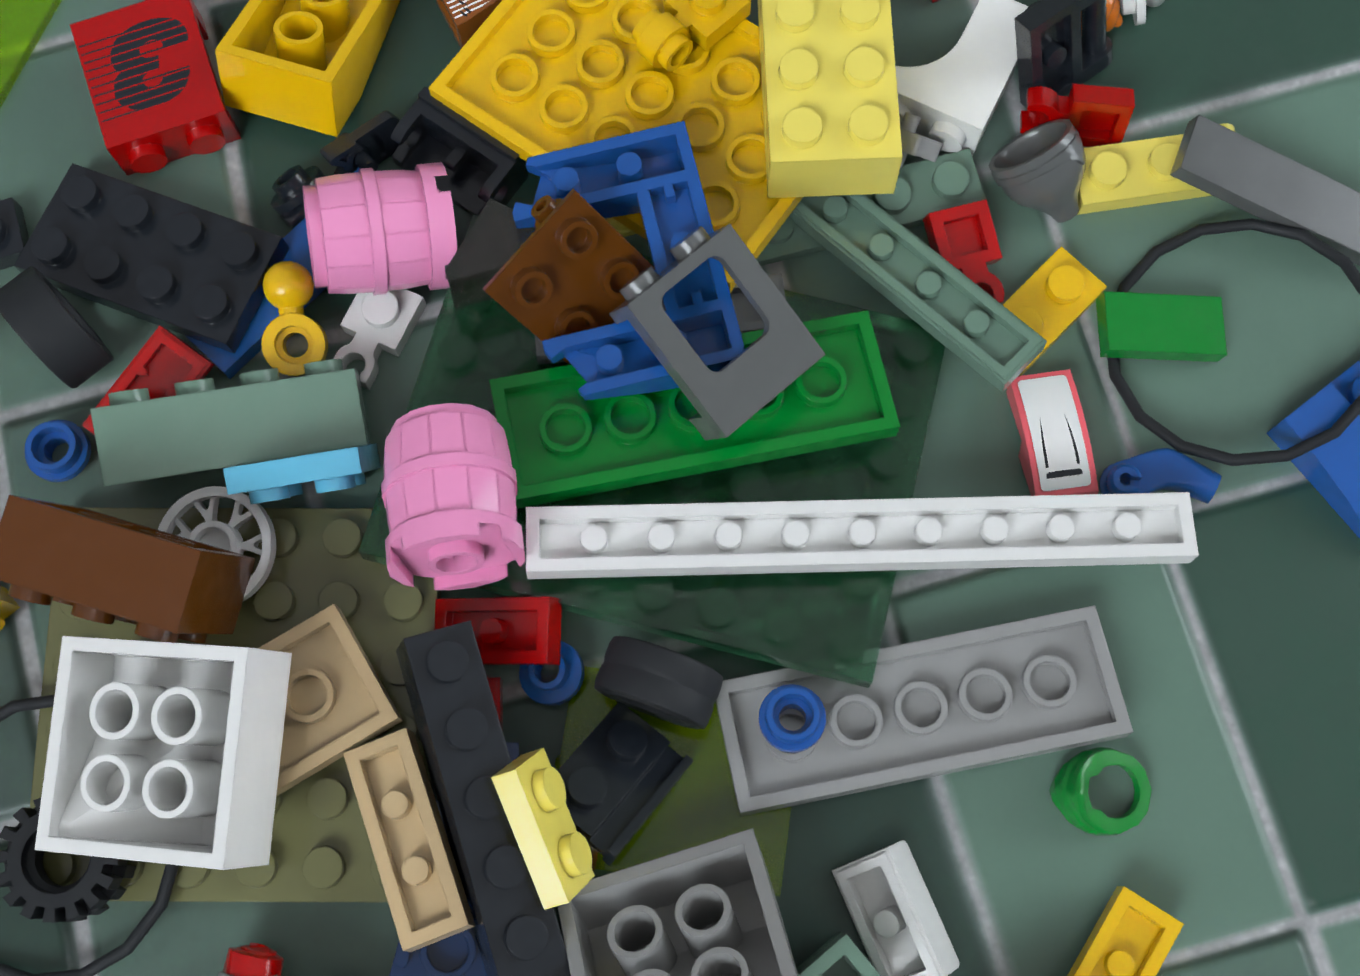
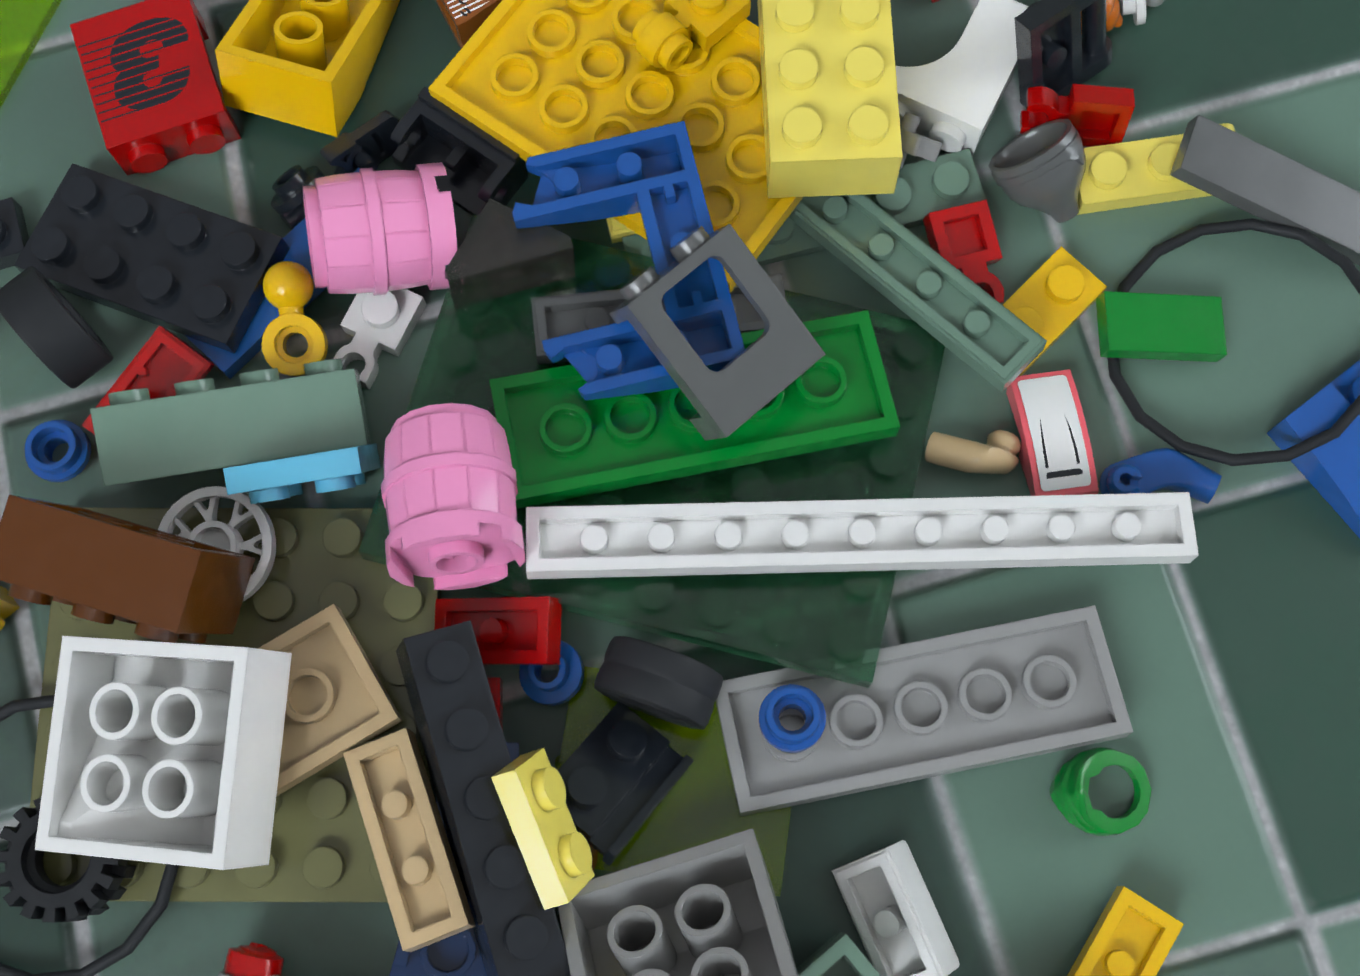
reddish brown hinge [483,189,655,365] -> none
none -> tan arm [925,430,1021,475]

